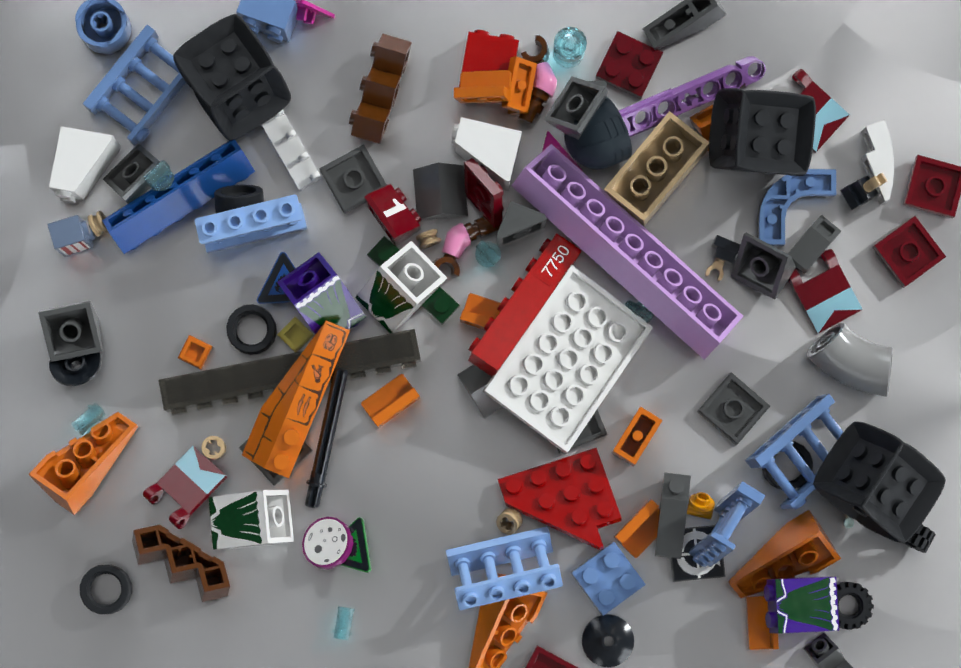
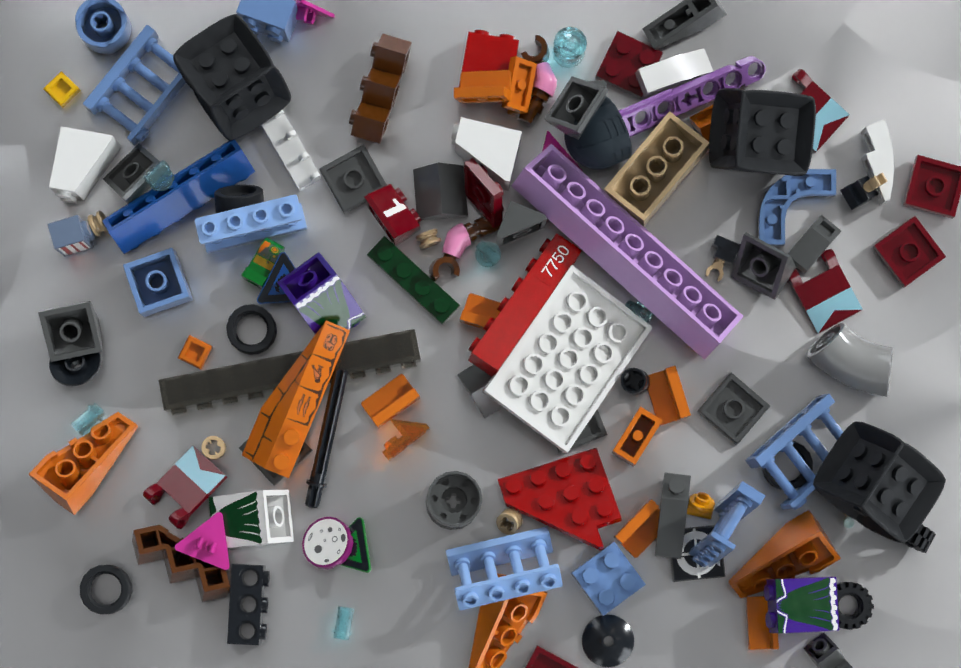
light yellow tile [277,317,314,353] -> none
white slope [355,241,447,334] -> none
none -> yellow tile [43,71,81,108]
none -> medium blue brick [123,248,193,317]
none -> dark pink piece [175,512,230,570]
none -> black brick [227,564,270,645]
none -> green leg [241,237,285,289]
none -> clear orange slope [382,419,430,461]
none -> dark grey wheel [425,471,482,530]
none -> black wheel [620,368,650,395]
none -> white slope [635,48,713,97]
none -> orange panel [647,366,691,425]

